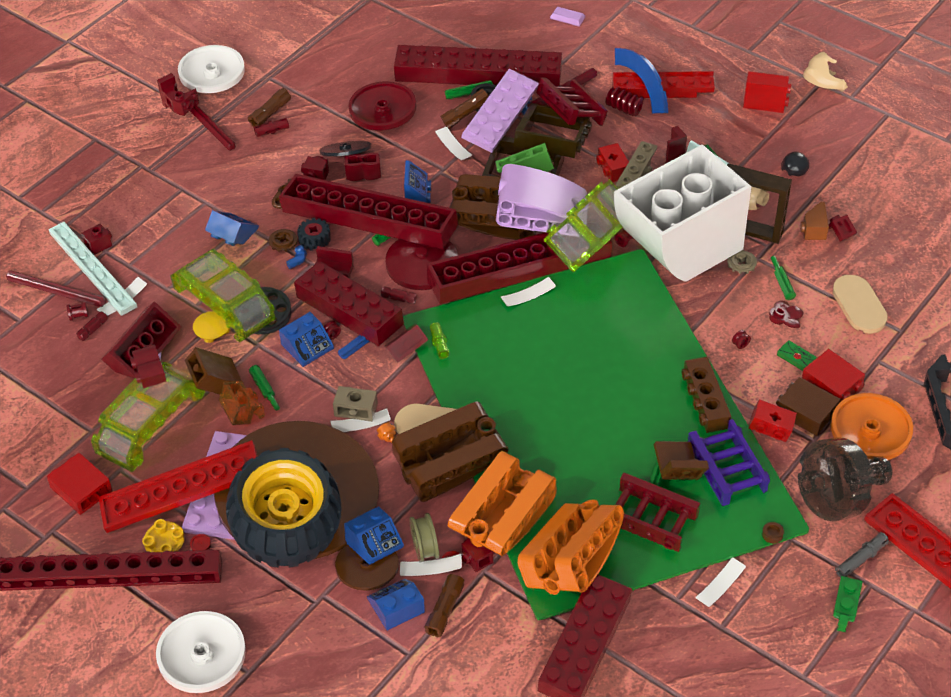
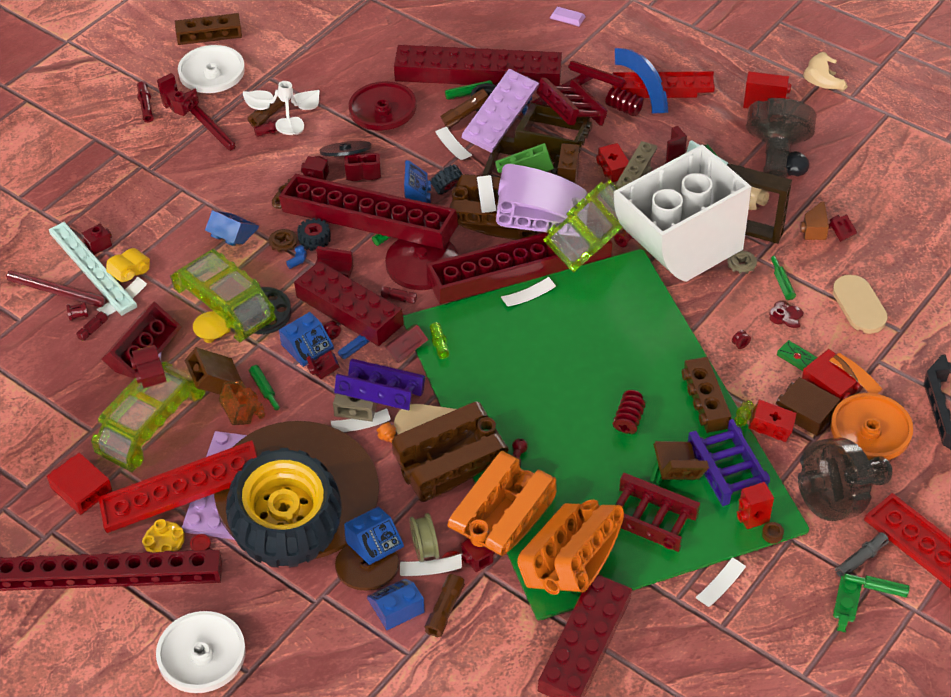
none -> yellow brick [106,248,150,282]
none -> dark red pin [137,81,154,123]
none -> reddish brown brick [175,13,242,45]
none -> white plant [243,81,320,135]
none -> dark red bracket [306,350,340,379]
none -> dark purple fence [334,359,425,411]
none -> black wheel [430,164,463,195]
none -> white sticker [477,175,496,213]
none -> dark red arm [512,438,528,467]
none -> reddish brown brick [558,144,579,184]
none -> dark red axle [568,61,625,88]
none -> dark red piece [612,390,646,434]
none -> clear neon green pin [734,400,754,427]
none -> red brick [737,482,774,529]
none -> clear smoke piece [746,98,817,178]
none -> orange sticker [829,353,882,394]
none -> green axle [843,574,910,598]

